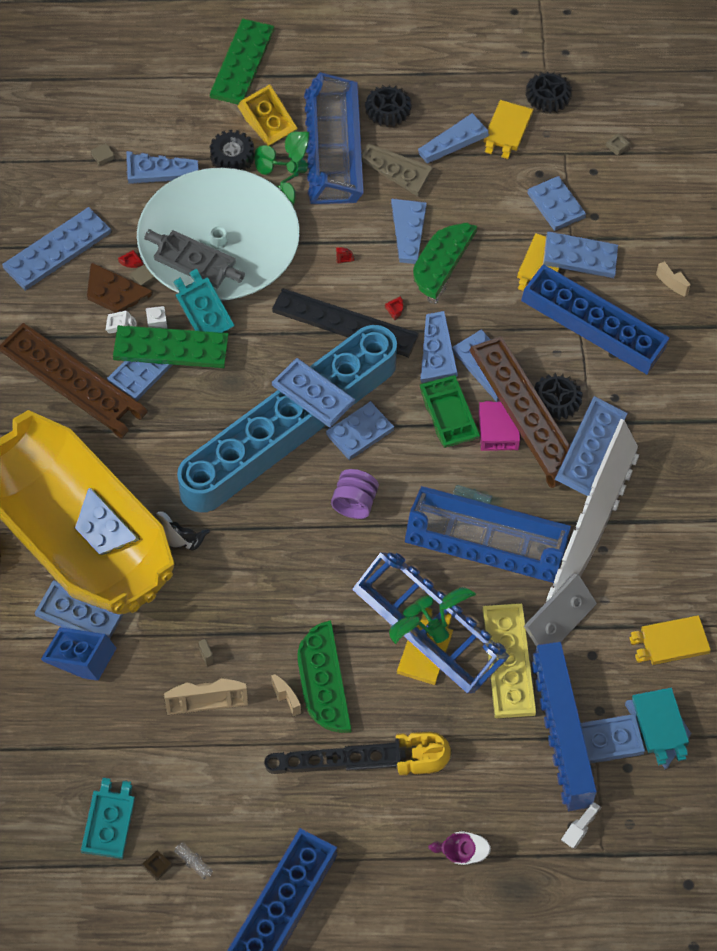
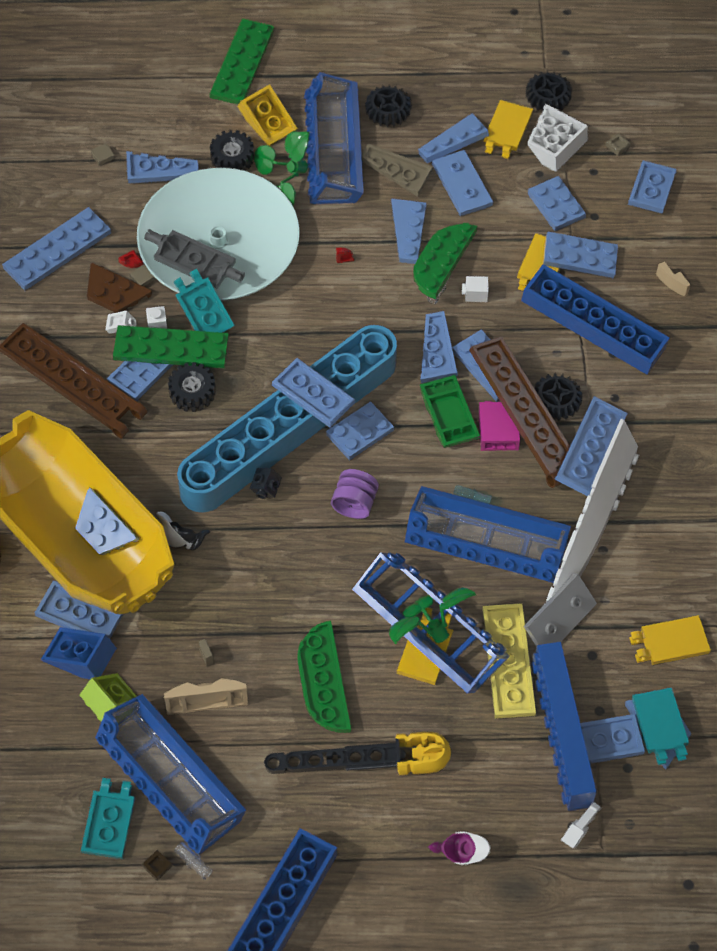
tan slope [271,675,301,716] -> none
black plate [272,288,419,358] -> none
red tile [385,296,403,320] -> none
none -> lime slope [80,673,137,722]
none -> window [95,694,246,855]
none -> black wheel [168,362,216,412]
none -> black brick [249,468,282,499]
none -> medium blue plate [432,150,493,216]
none -> white brick [462,276,488,302]
none -> white wedge [528,104,588,172]
none -> medium blue plate [628,160,677,214]

